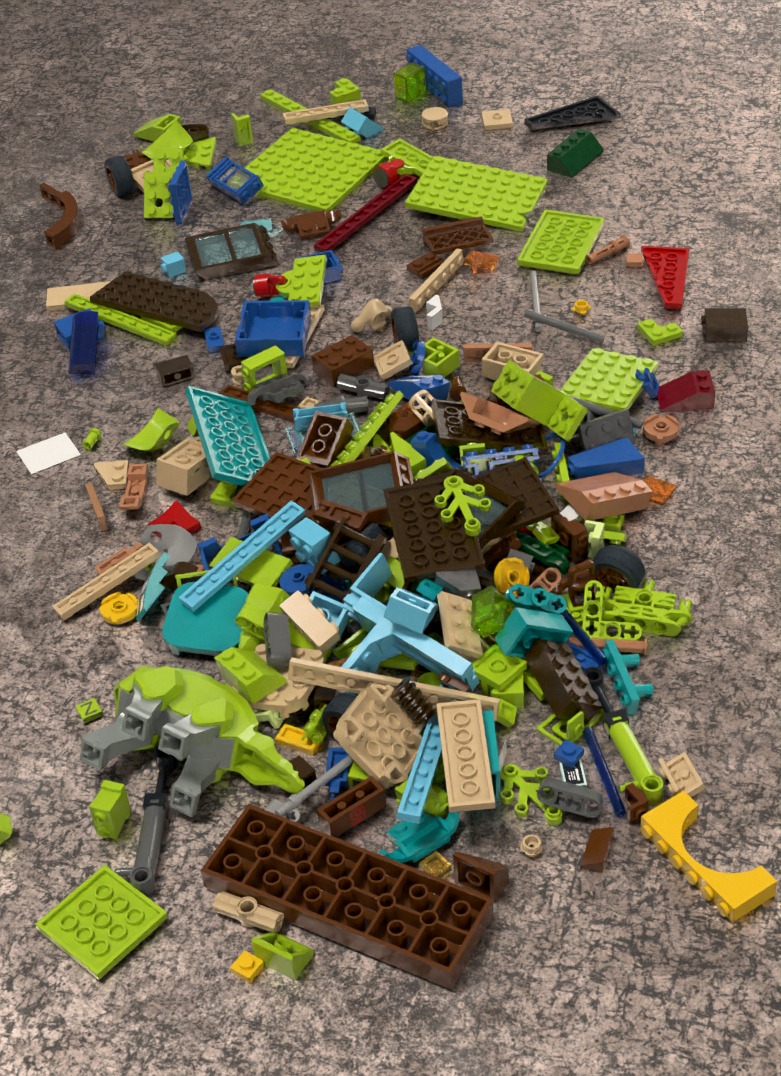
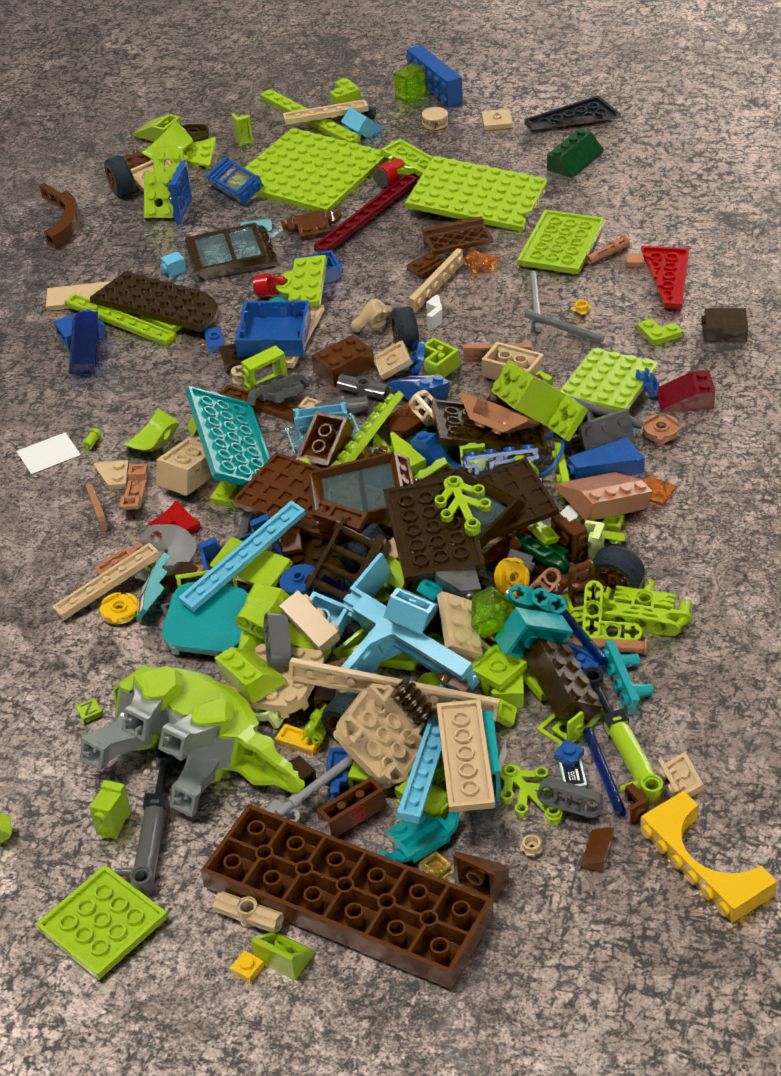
dark brown brick [155,355,195,387] -> none
medium azure brick [288,517,340,575] -> none
reddish brown pin [450,376,467,401] -> none

